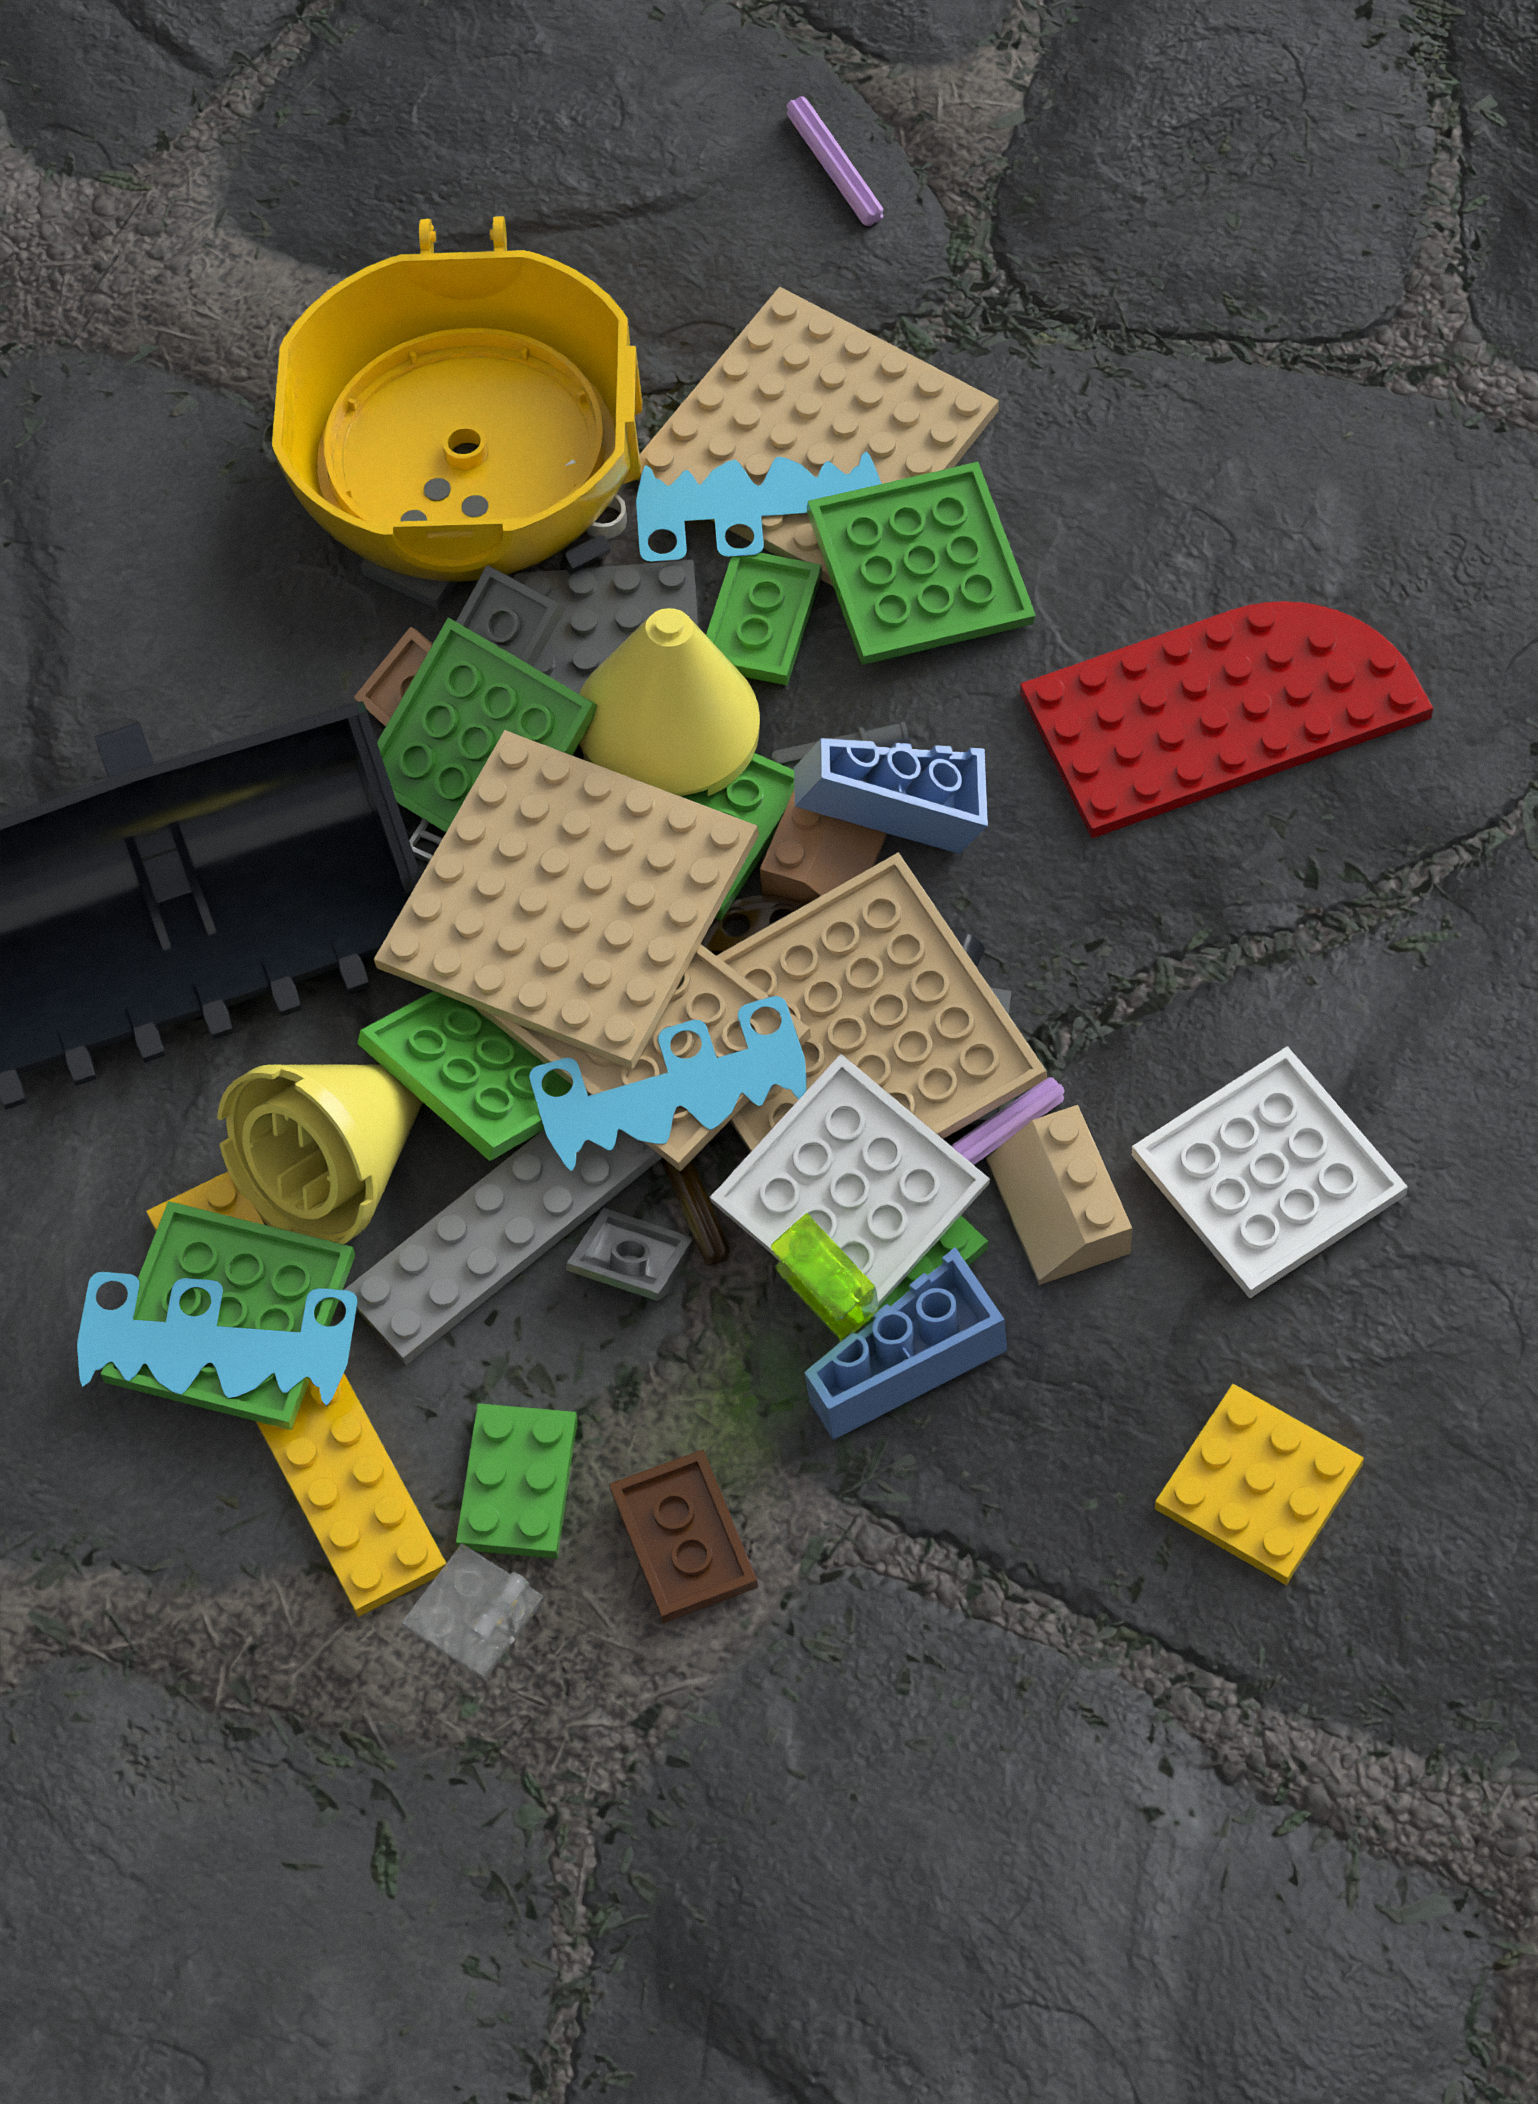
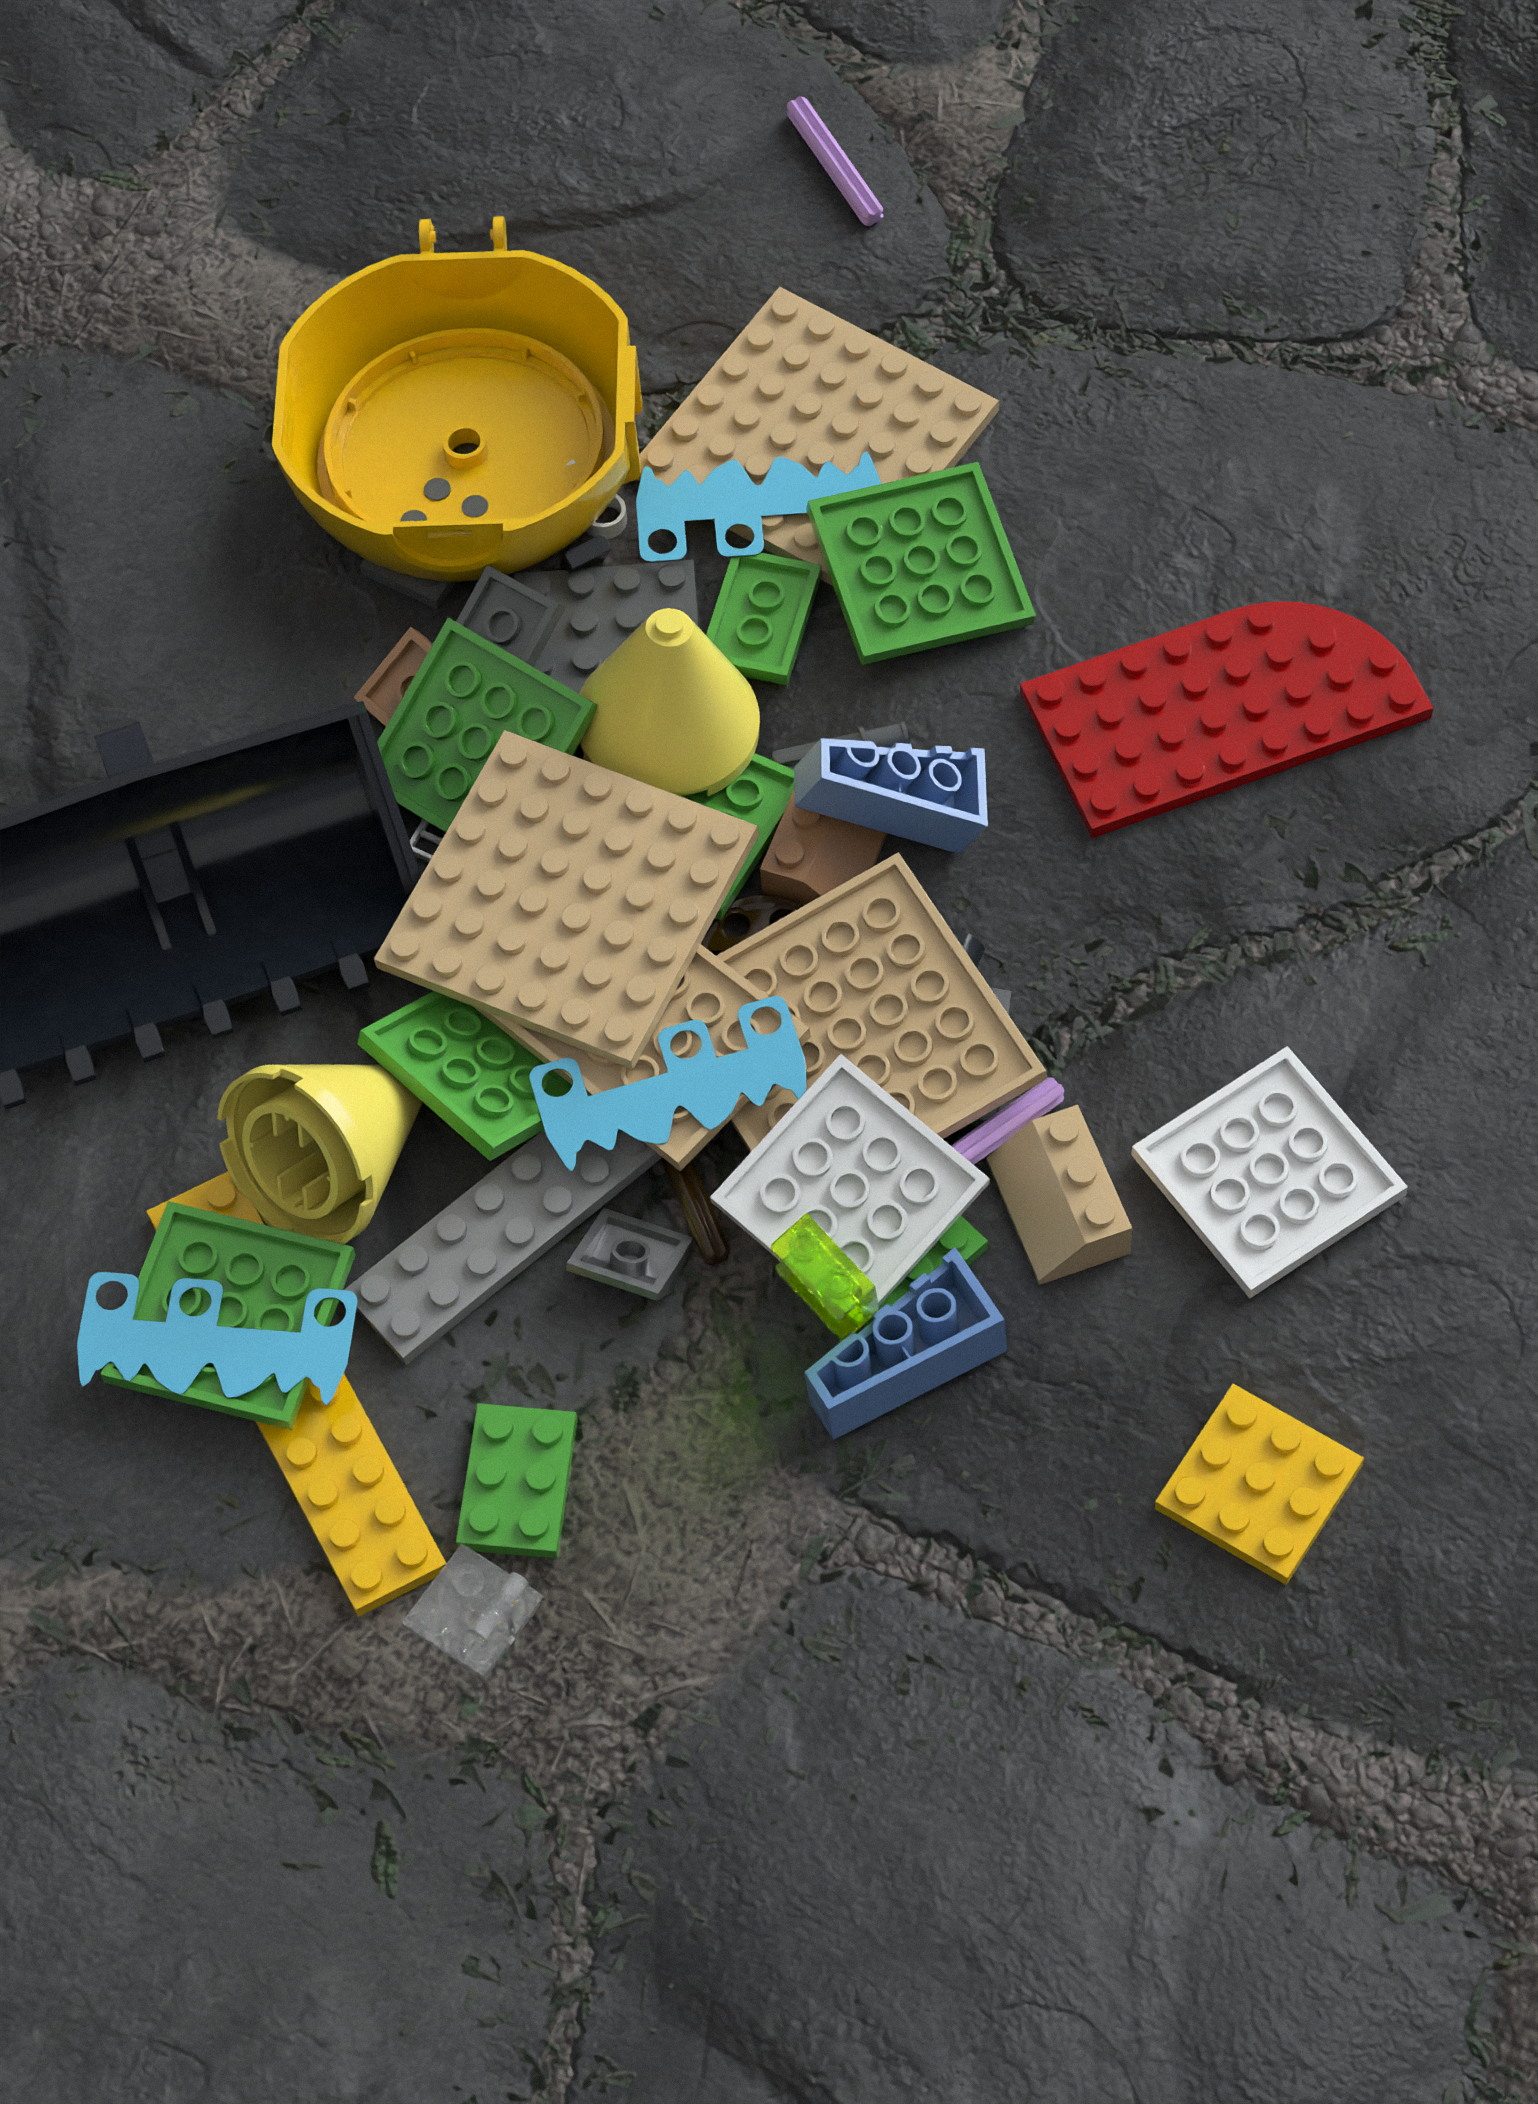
reddish brown plate [609,1449,758,1623] -> none

